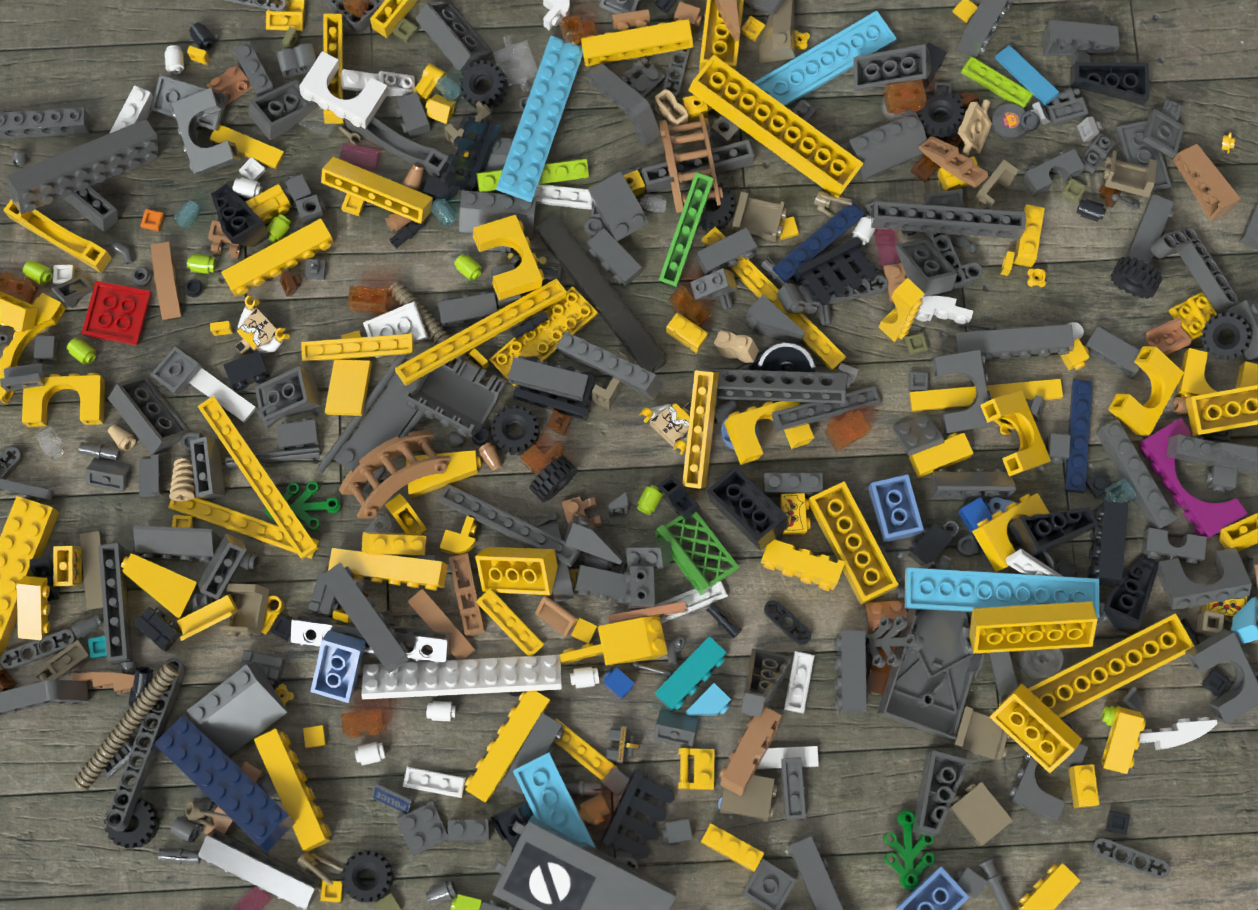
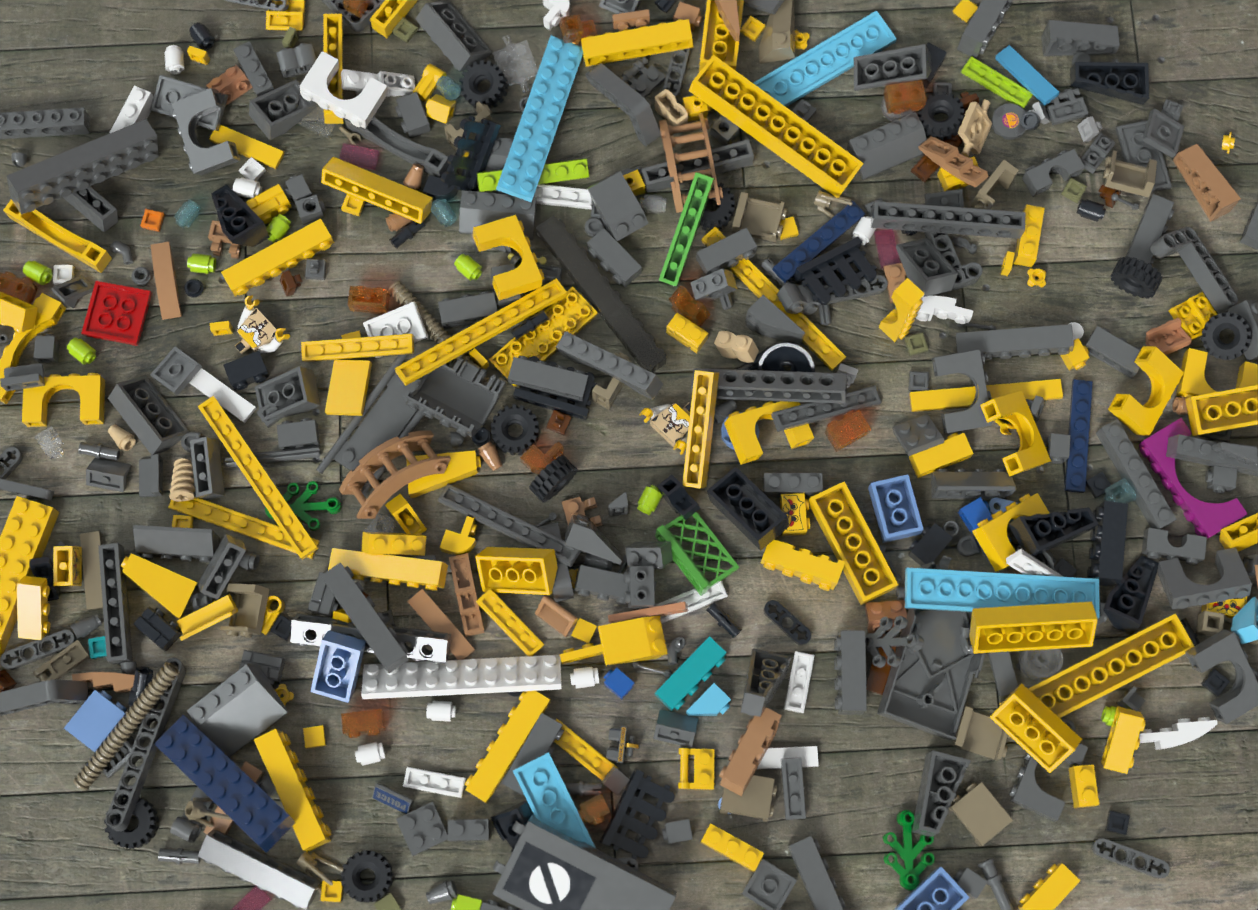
none -> medium blue brick [64,690,127,753]

